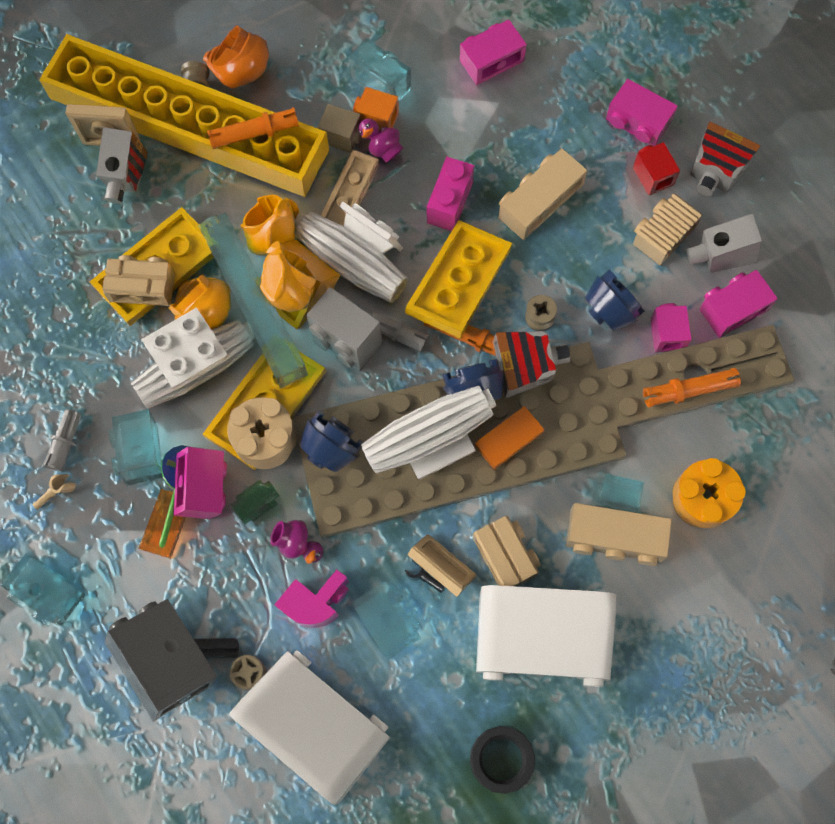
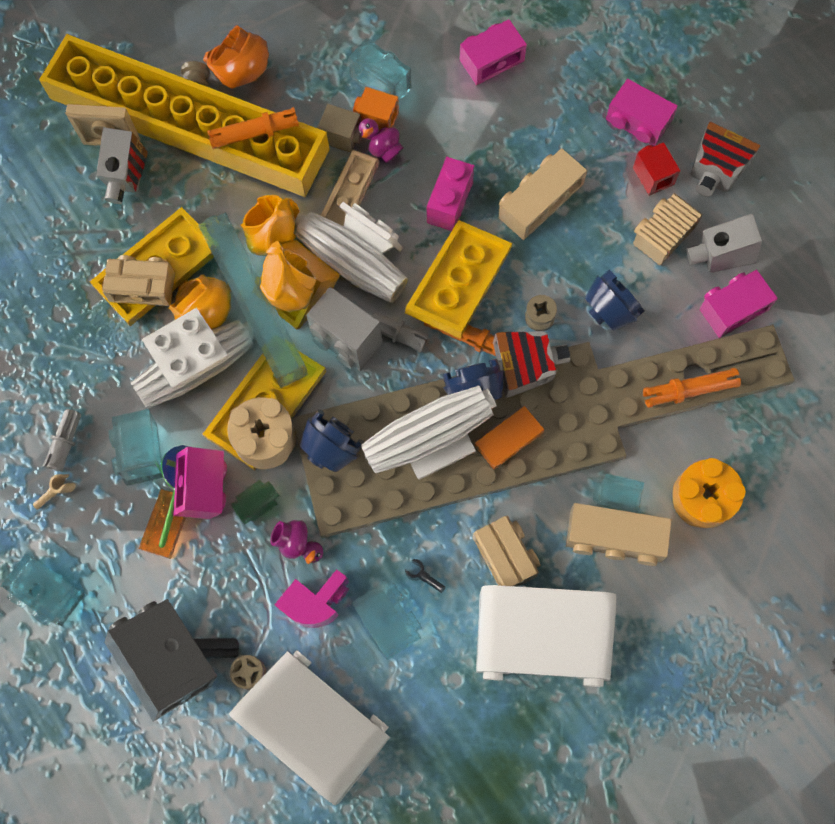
tan tile [407,534,477,597] -> none
black tyre [470,726,535,794] -> none
dark pink brick [650,303,692,353] -> none

